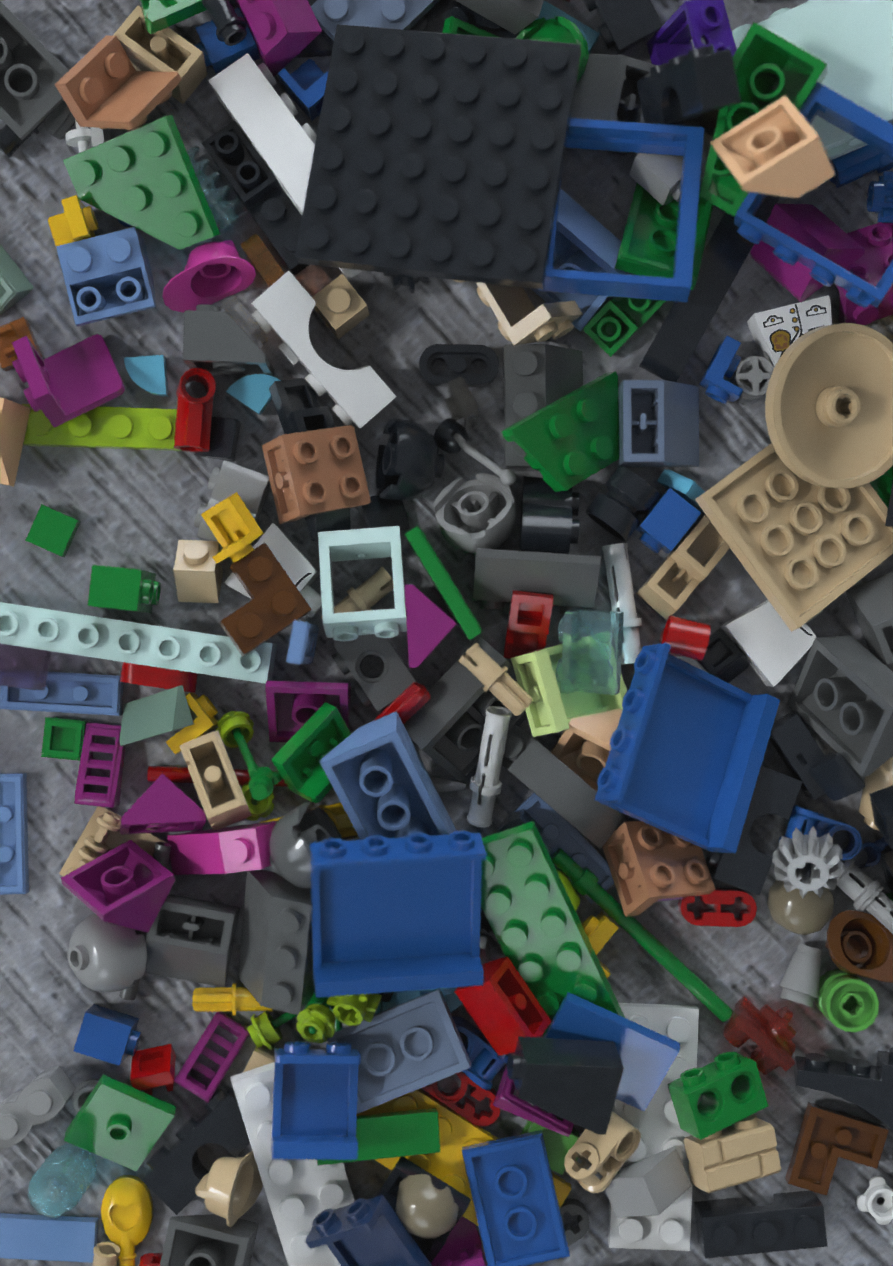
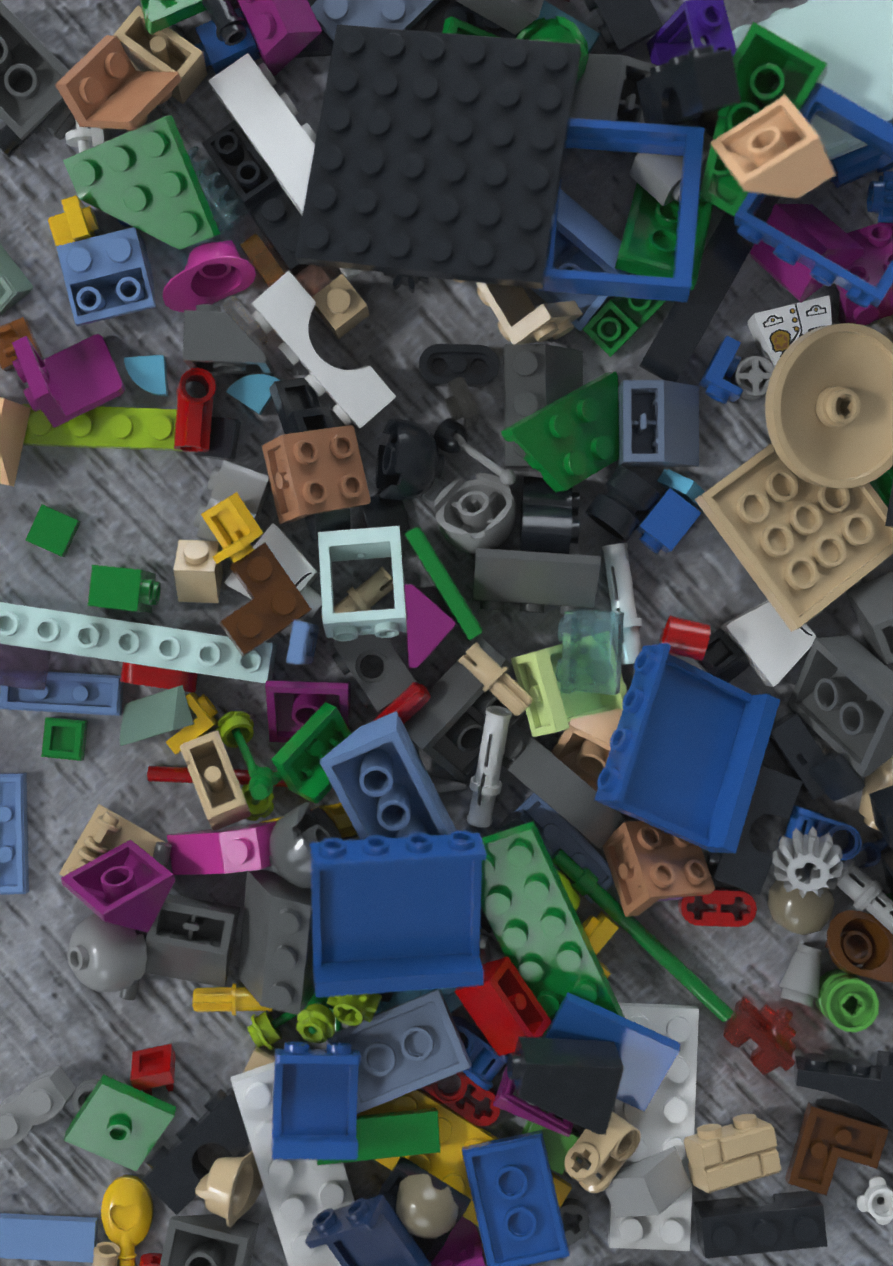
clear light blue piece [28,1143,97,1218] -> none
blue brick [73,1004,142,1066] -> none
magenta slope [74,722,126,808] -> none
magenta slope [120,774,206,835] -> none
magenta slope [174,1012,250,1102] -> none
blue panel [278,59,328,121] -> none
red slope [503,590,554,659] -> none
tan slope [636,514,730,619] -> none
green brick [667,1051,769,1140] -> none

